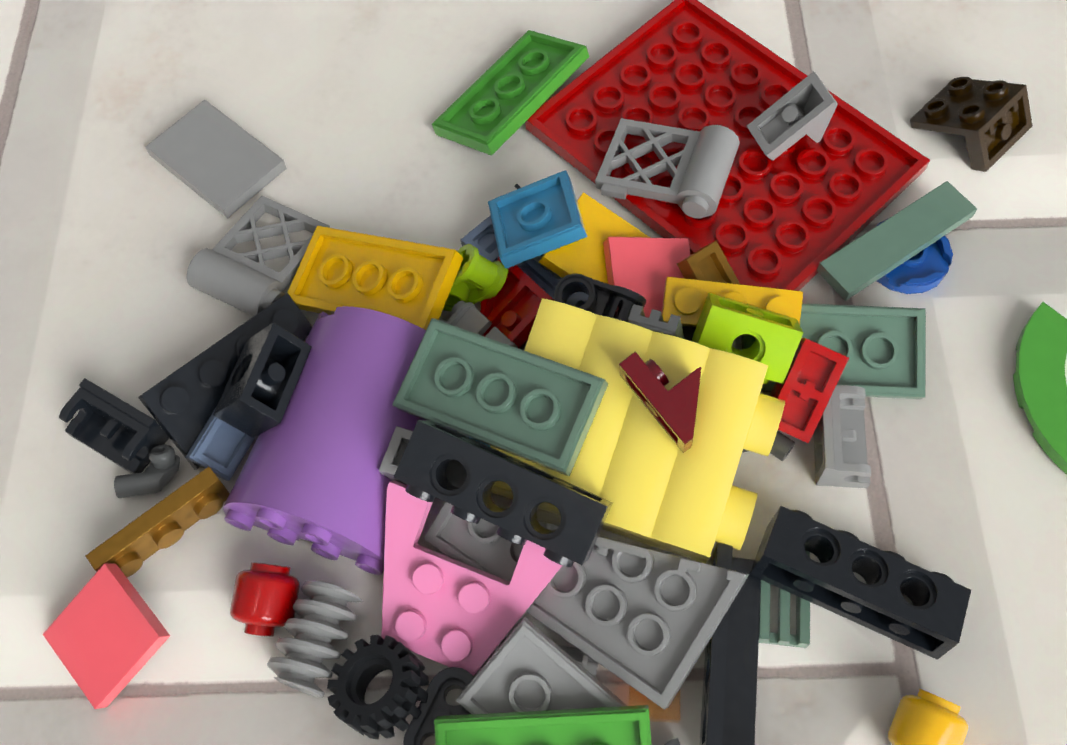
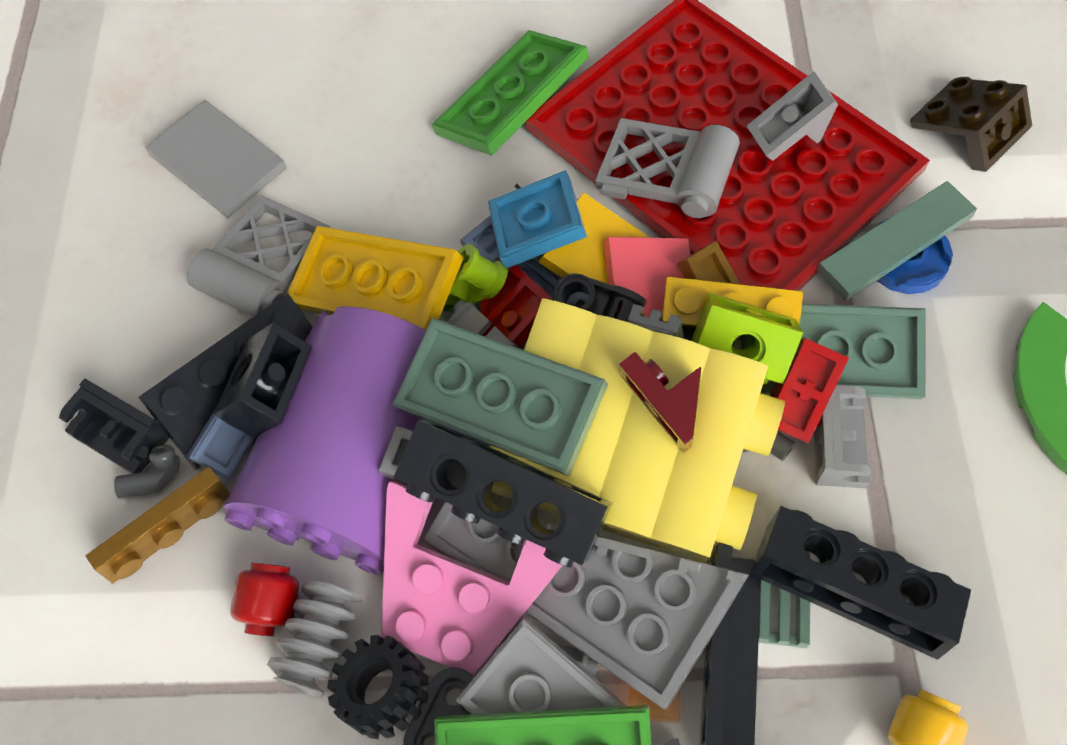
coral tile [43,563,170,709] -> none

